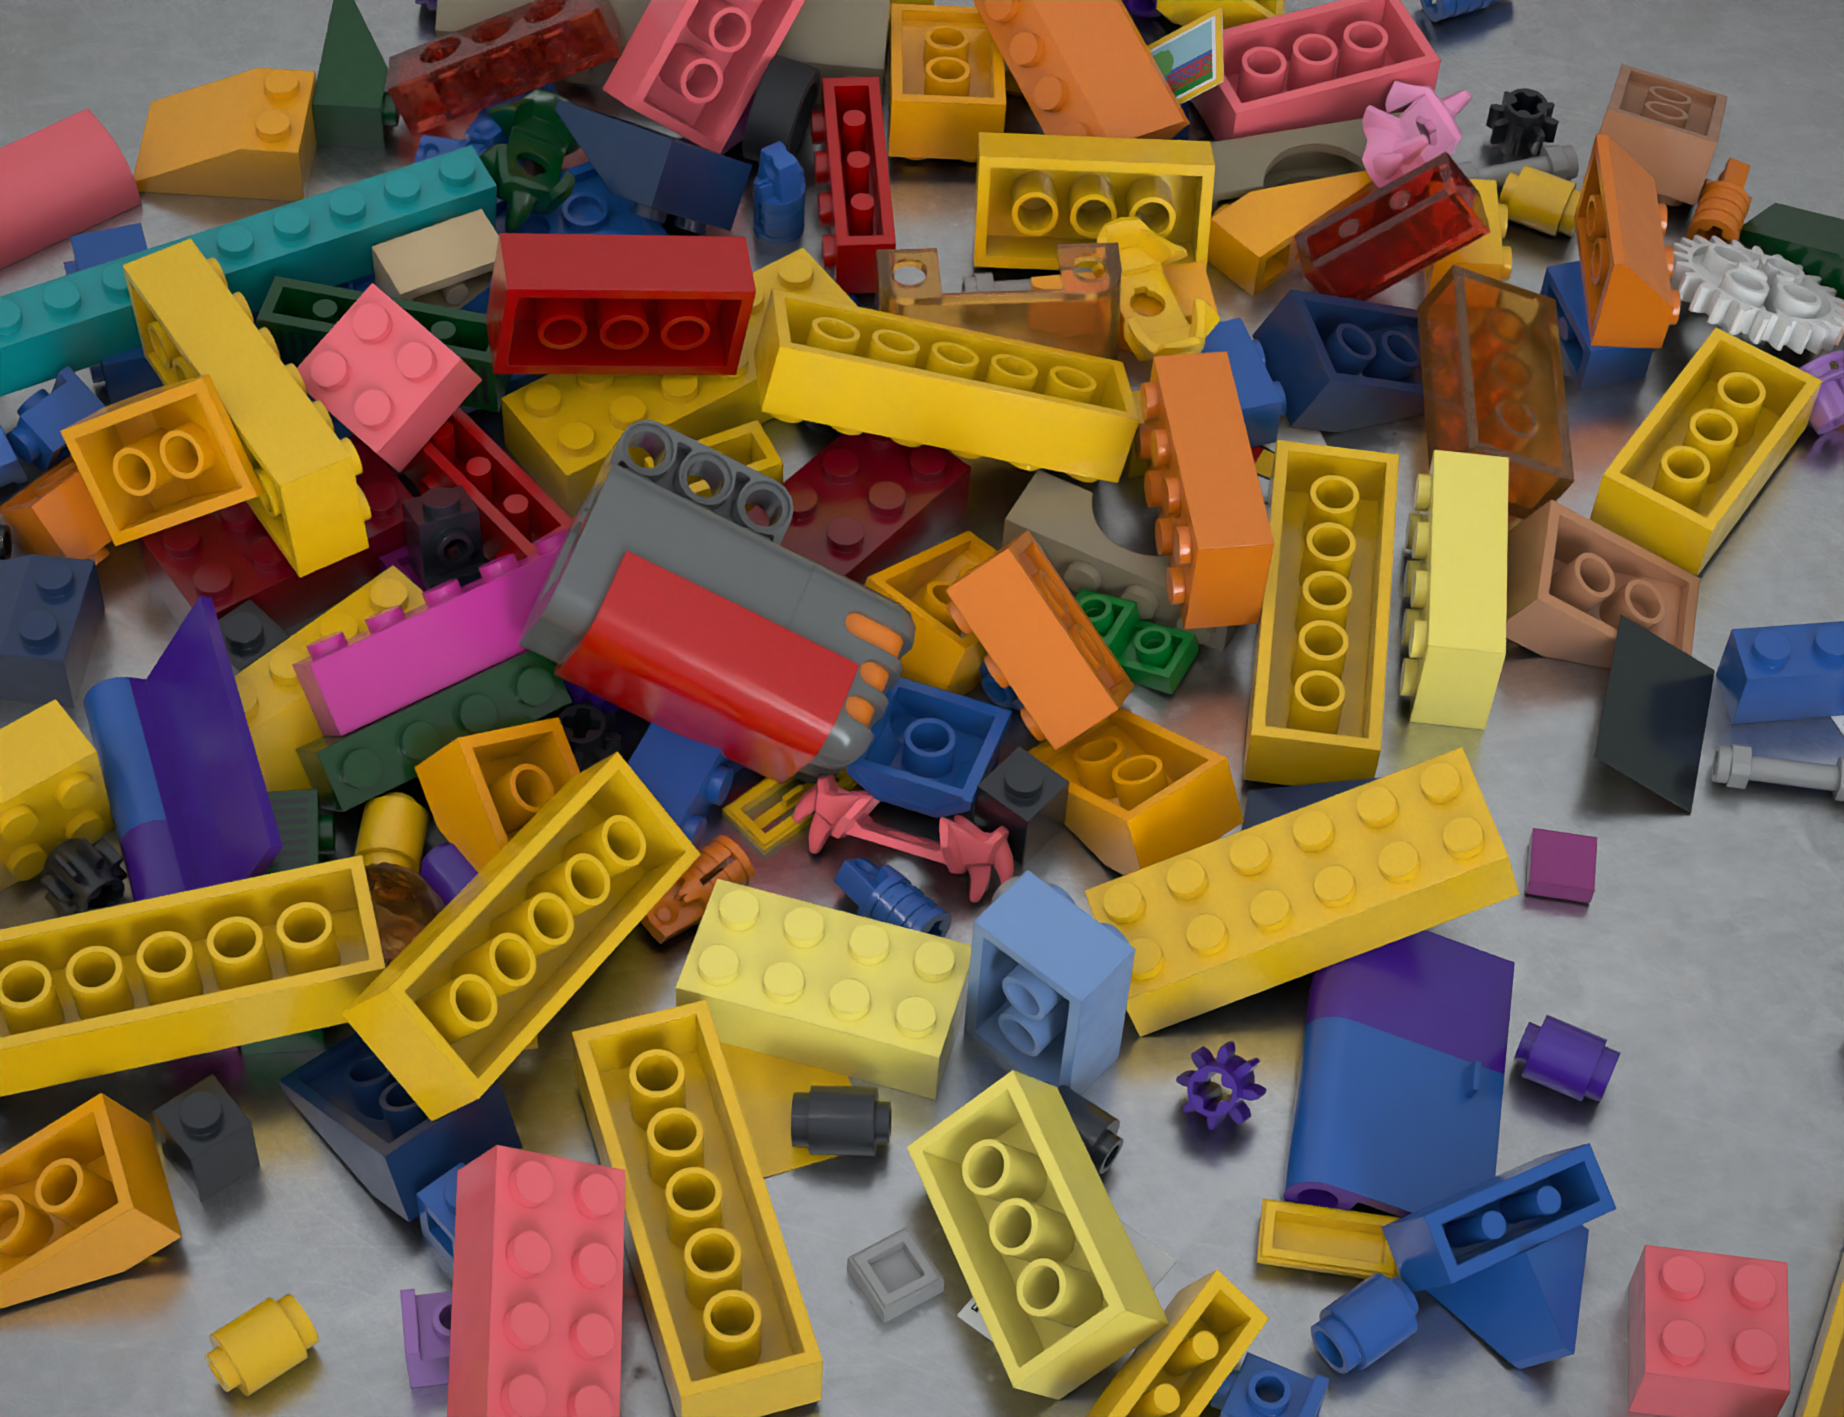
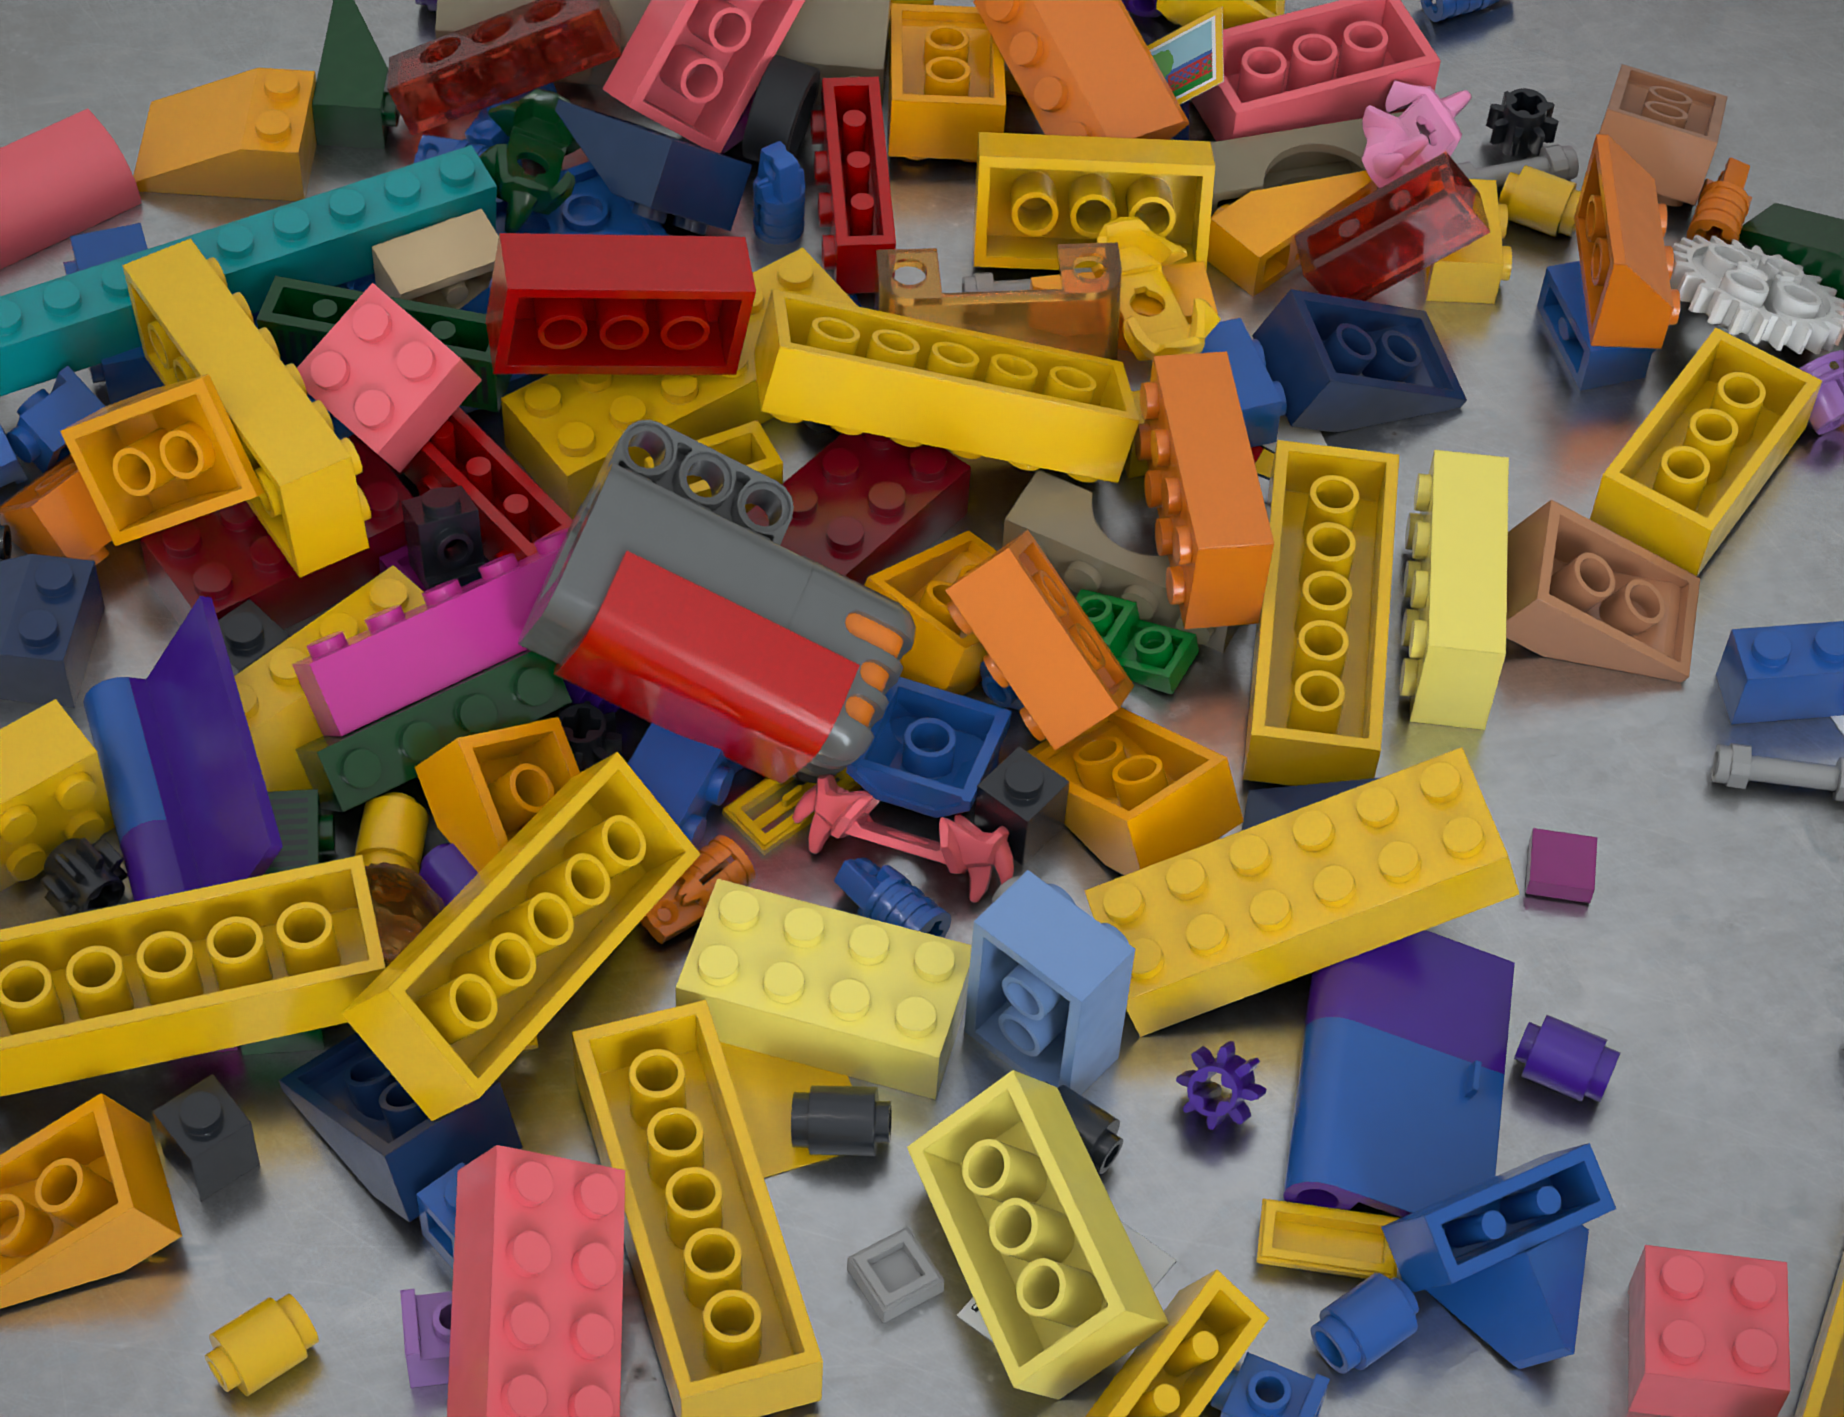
clear orange brick [1417,265,1575,520] -> none
black sticker [1594,614,1715,813] -> none

